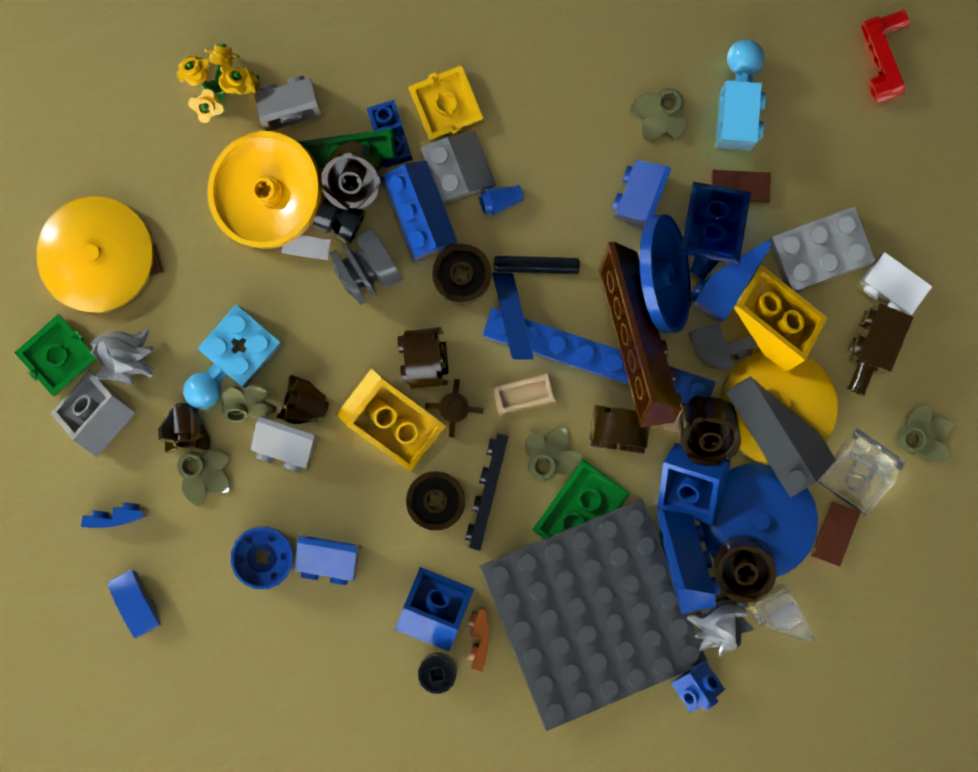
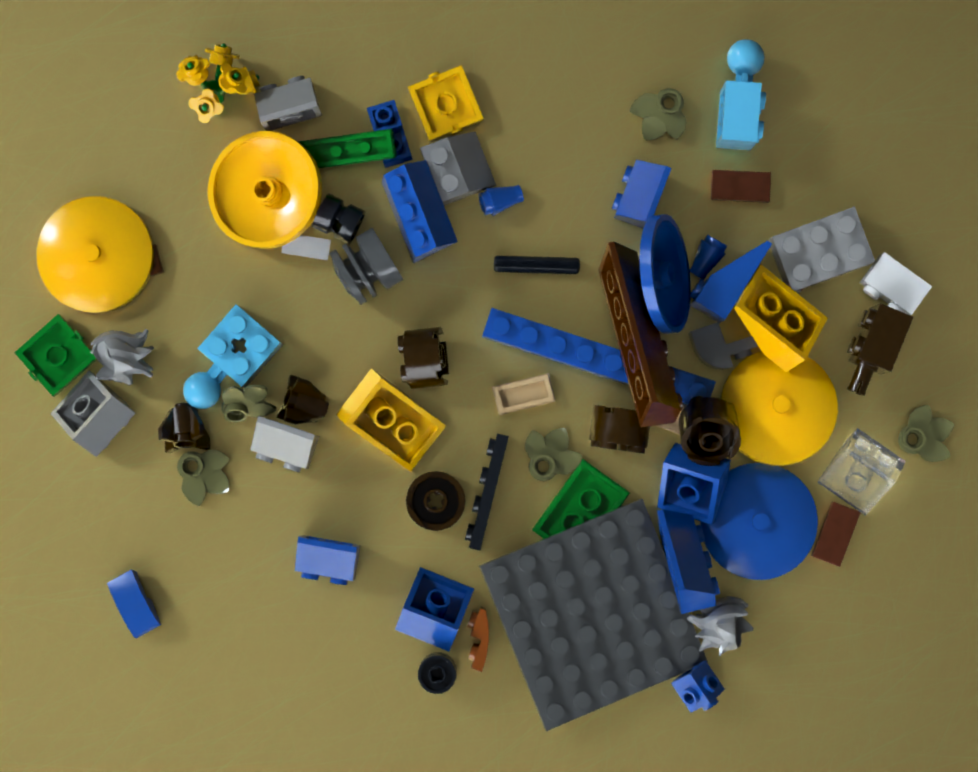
blue slope [81,502,147,528] -> none
blue wheel [231,526,293,589] -> none
dark brown brick [321,140,385,210] -> none
dark brown brick [425,379,484,438] -> none
dark brown brick [432,243,491,305] -> none
blue sticker [492,272,534,360] -> none
clear blue slope [680,181,751,265] -> none
dark brown brick [714,535,777,603] -> none
dark grey wedge [725,376,836,498] -> none
clear slope [748,584,816,643] -> none
red beam [861,9,910,104] -> none

